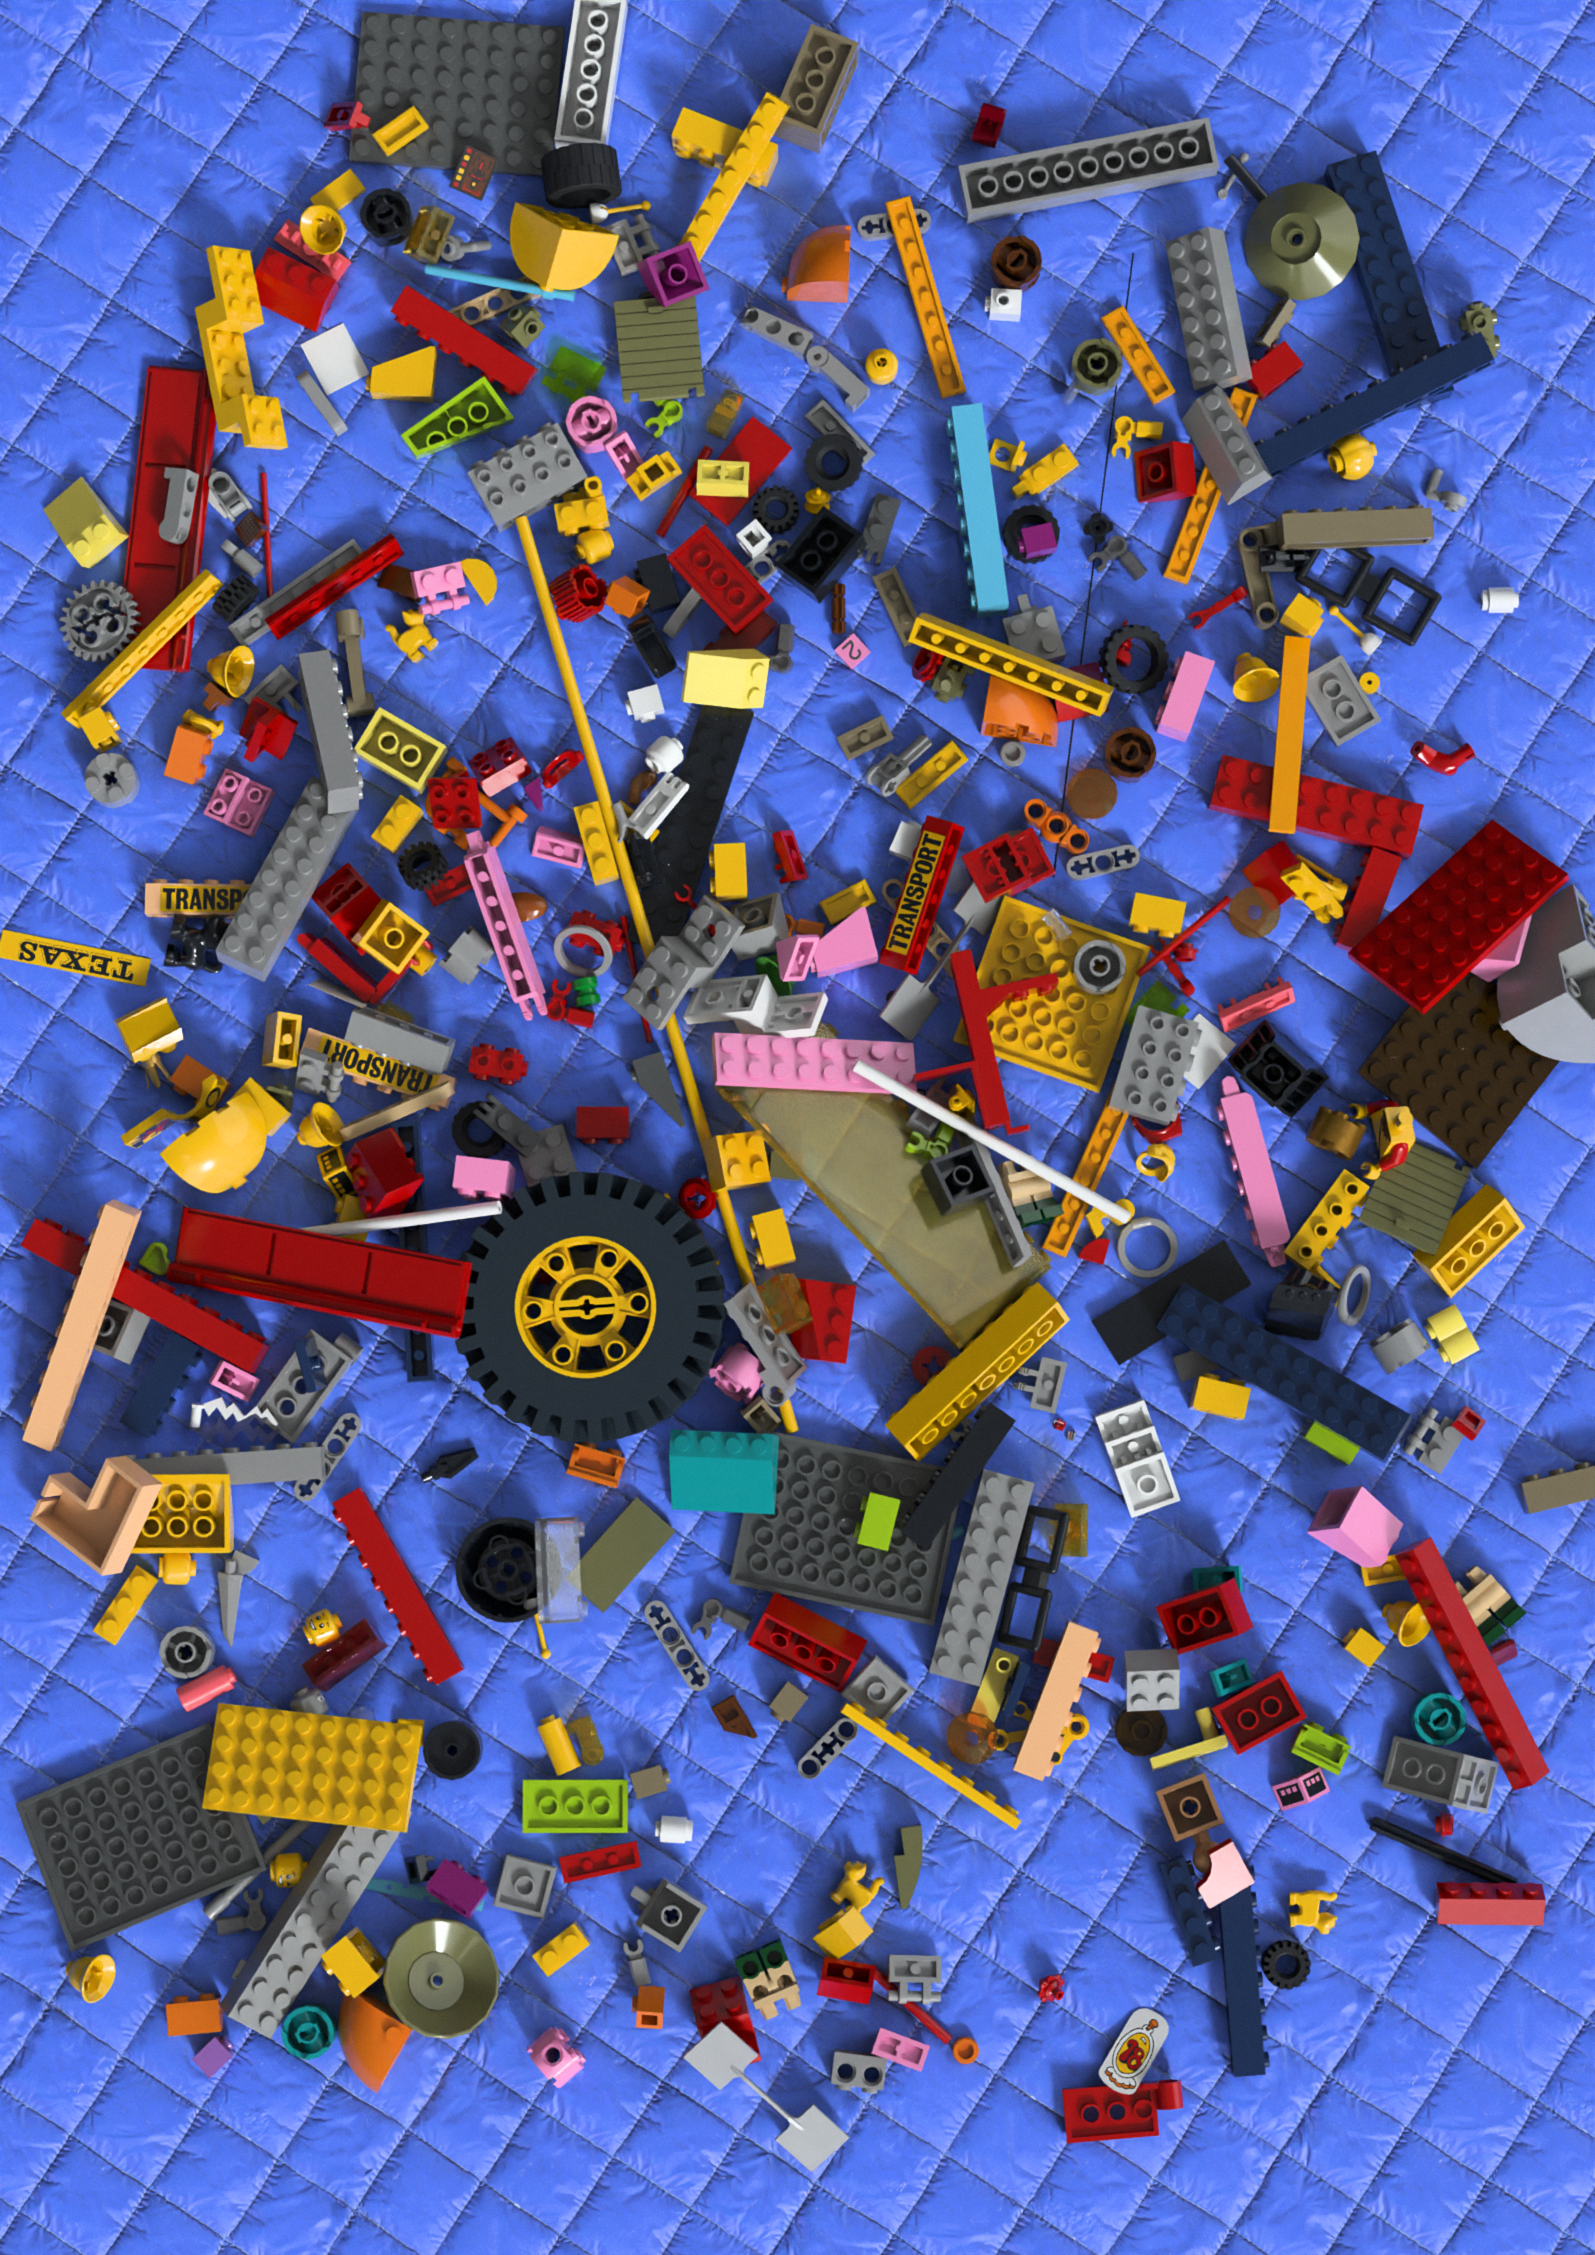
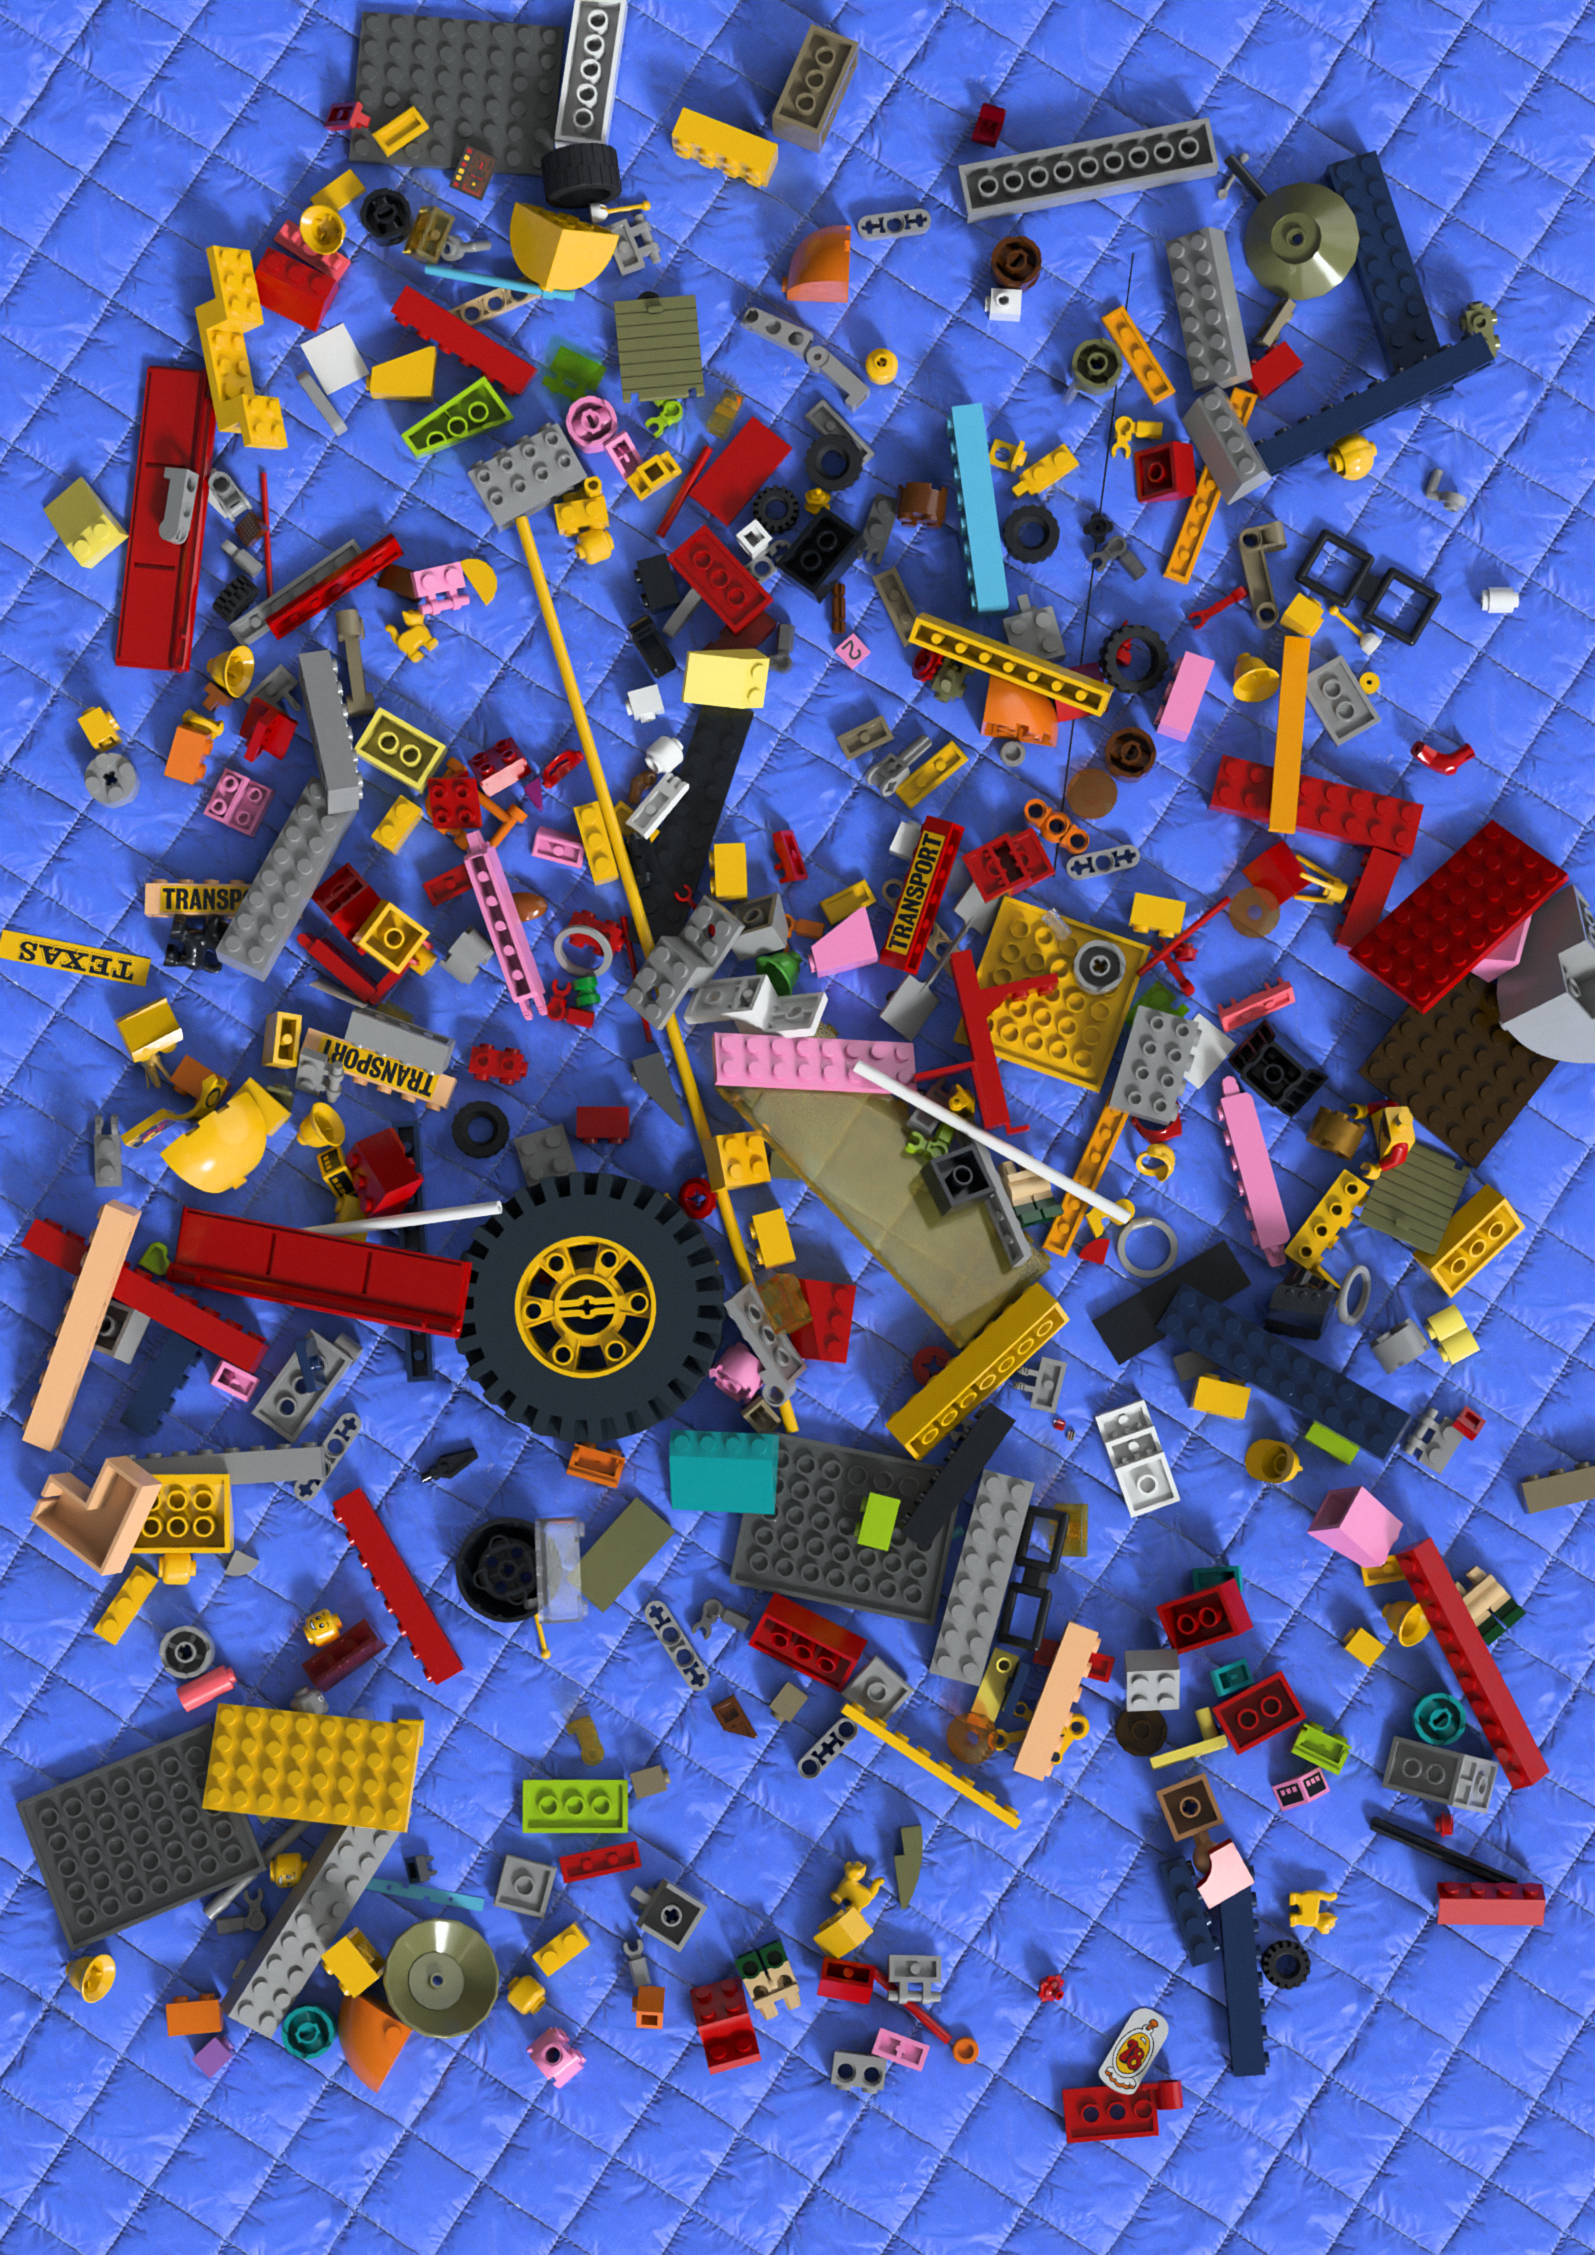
light grey gear [59,580,141,664] -> none
yellow plate [61,569,224,729] -> none
piece [188,1397,280,1446] -> none
light grey bar [218,1559,243,1649] -> none
tan beam [339,1081,455,1141] -> none
black tyre [397,841,448,891] -> none
black wheel [423,1720,483,1780] -> none
magenta brick [426,1859,488,1919] -> none
bright pink brick [452,1155,516,1203] -> none
dark grey hinge [472,1093,543,1158] -> none
olive brick [499,303,546,349] -> none
yellow brick [537,1714,581,1776] -> none
red brick [548,563,608,623] -> none
orange brick [605,576,650,619] -> none
light grey bar [612,802,638,843] -> none
magenta slope [637,241,710,308] -> none
white brick [655,1816,693,1844] -> none
yellow plate [678,92,790,263] -> none
hinge [683,2021,850,2172] -> none
light yellow hinge [697,459,749,498] -> none
bright pink slope [776,934,820,981] -> none
light orange tile [885,195,966,400] -> none
magenta brick [1017,522,1057,559] -> none
black hinge [1258,546,1310,572] -> none
dark tan brick [1276,505,1435,551] -> none
yellow hinge [1280,862,1344,924] -> none
slope [1488,1638,1518,1666] -> none
none -> light grey hinge [94,1114,123,1187]
none -> yellow head [507,1975,546,2015]
none -> reddish brown brick [895,482,948,529]
none -> yellow piece [1245,1439,1303,1484]

